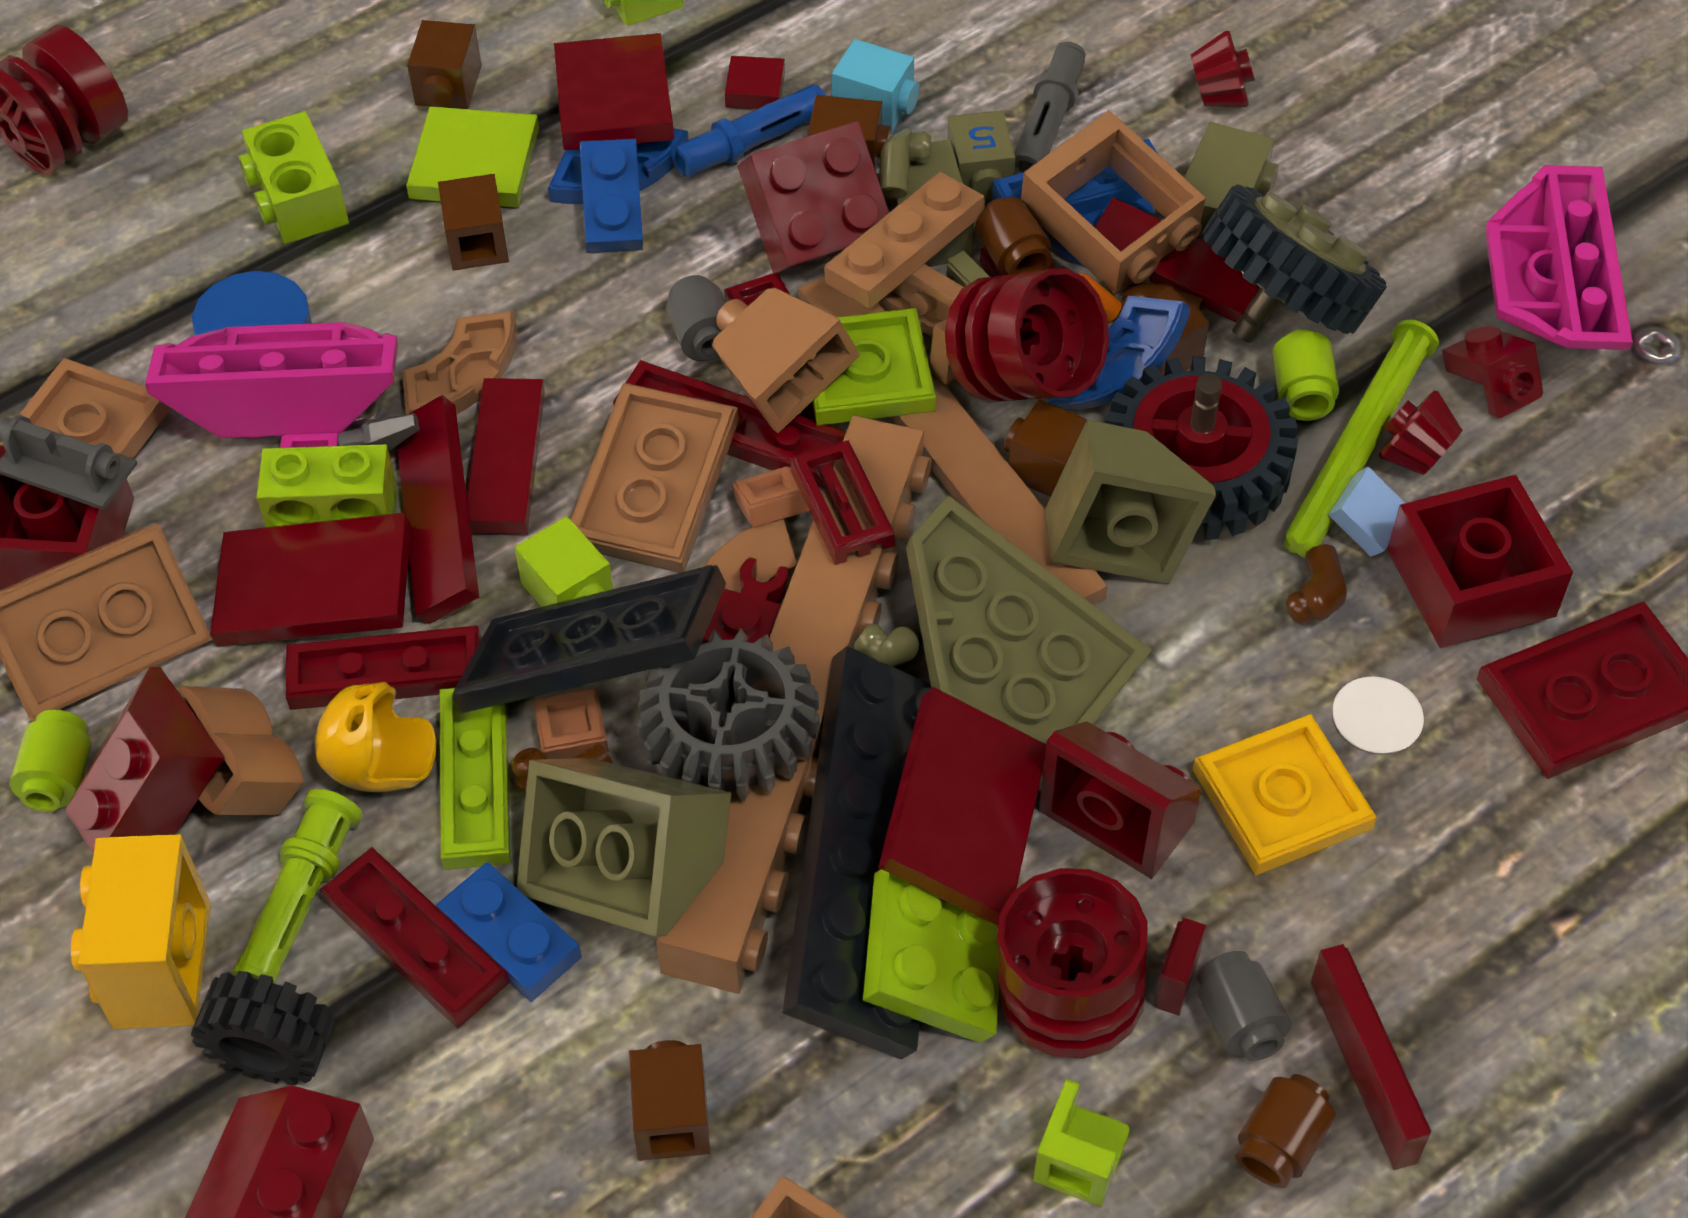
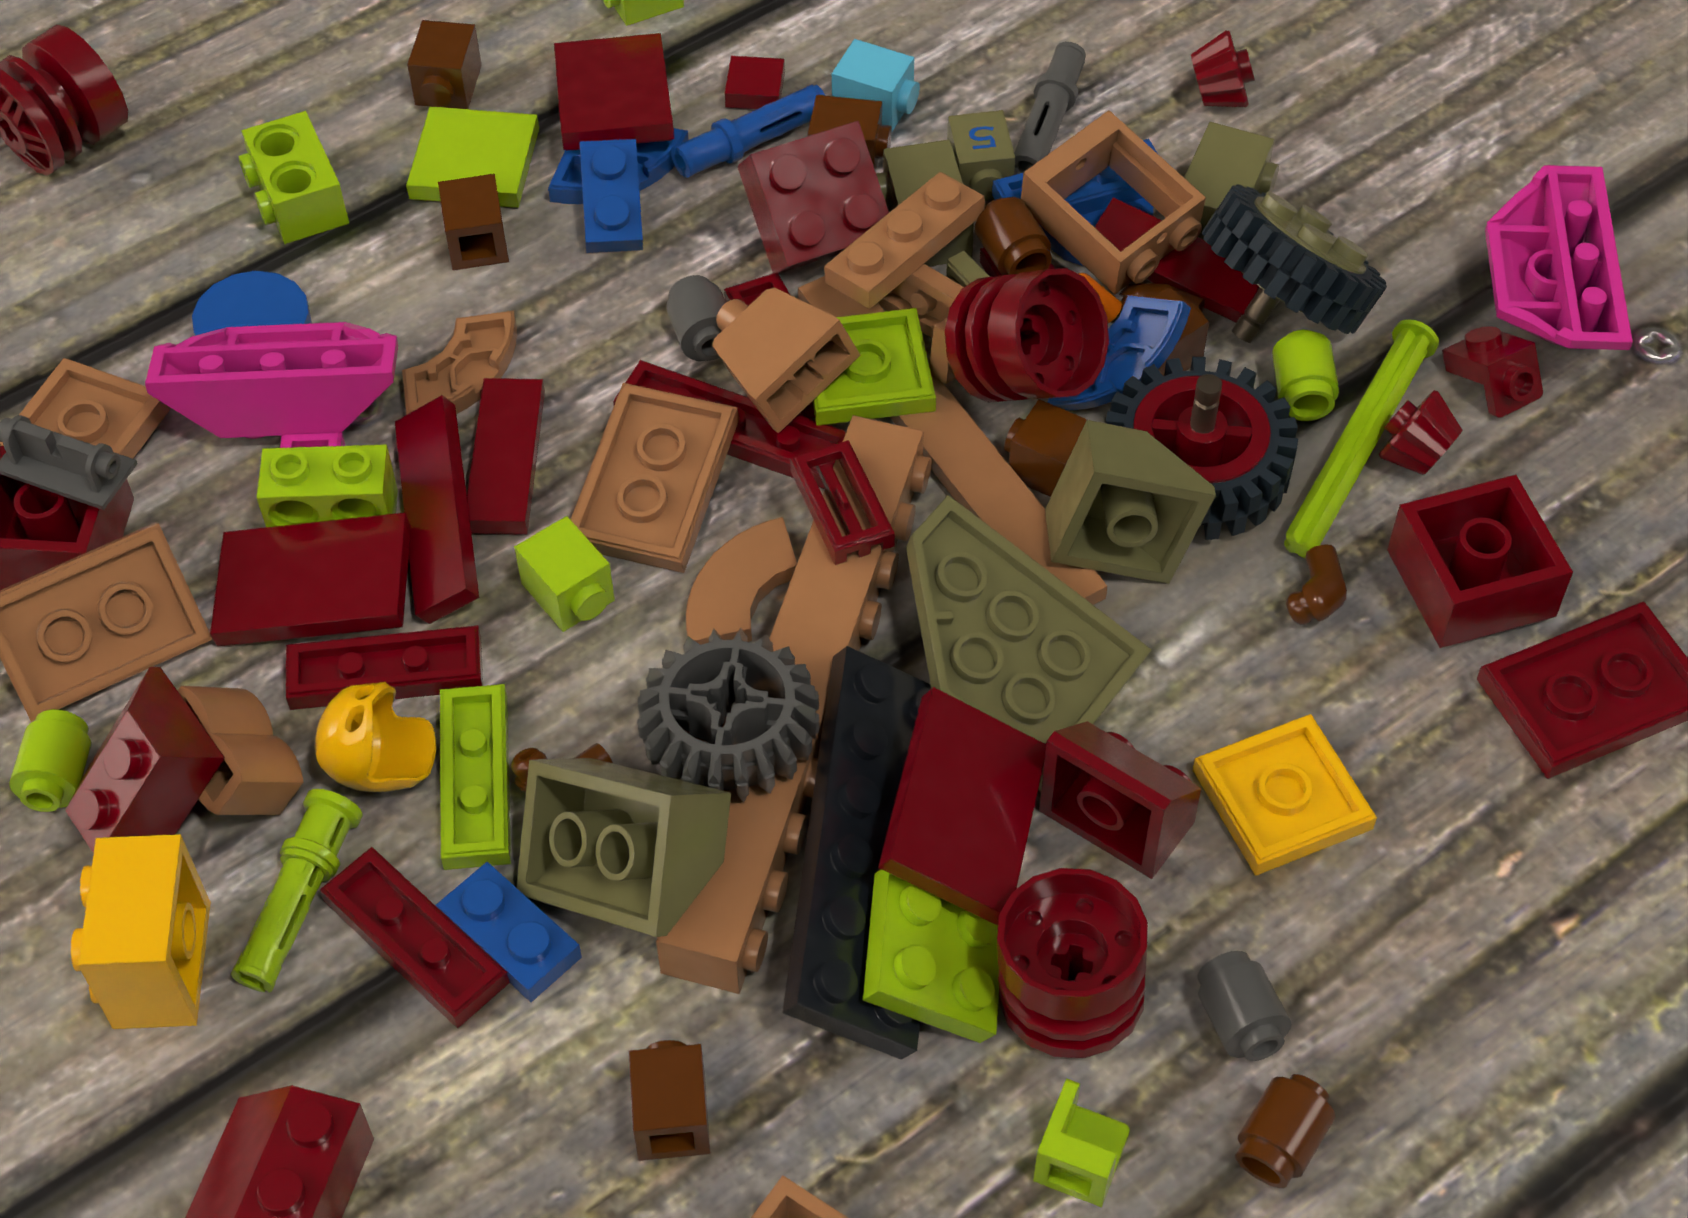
black tyre [191,971,335,1085] -> none
dark grey bar [338,413,420,451] -> none
black tile [452,565,726,713] -> none
nougat tile [532,687,609,759] -> none
dark red plate [701,557,789,645] -> none
nougat tile [732,466,809,528] -> none
olive arm [853,623,919,669] -> none
olive arm [879,128,931,199] -> none
dark red tile [1154,917,1206,1016] -> none
dark red tile [1311,944,1432,1170] -> none
light blue tile [1328,467,1405,557] -> none
white sticker [1332,676,1424,754] -> none

